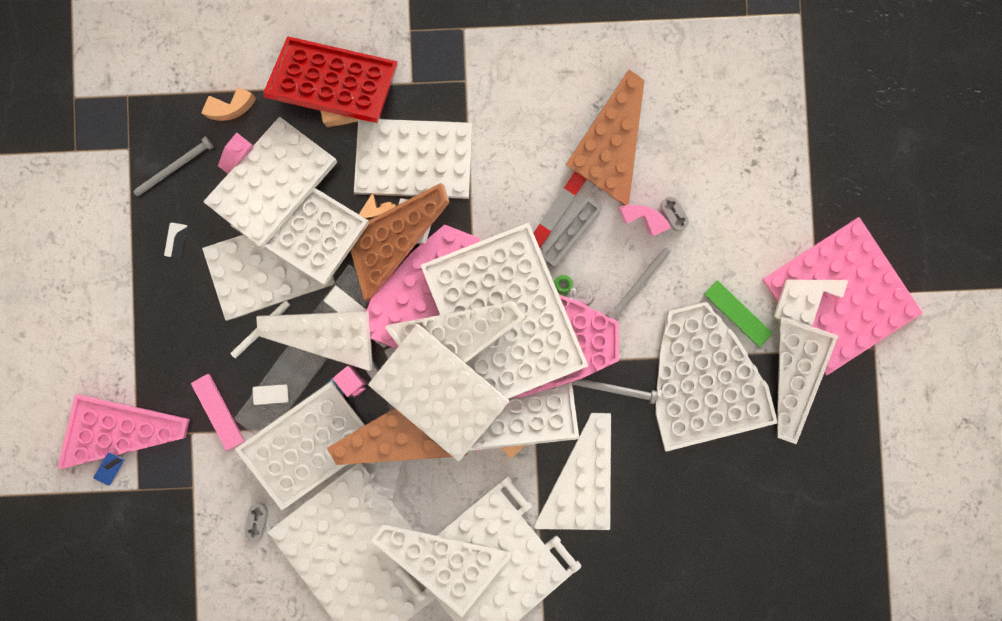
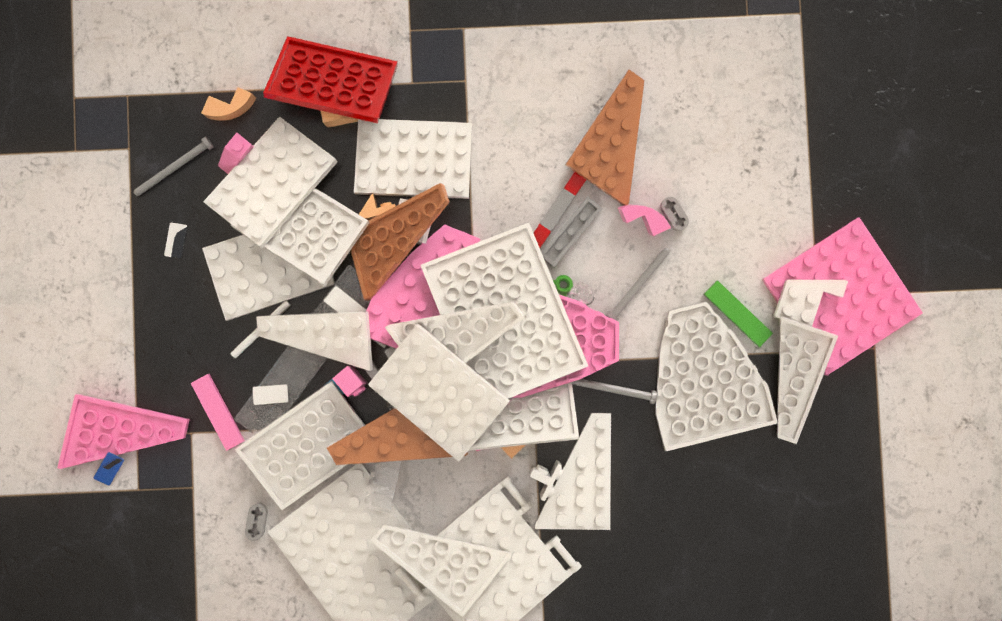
none -> white bracket [529,460,563,501]

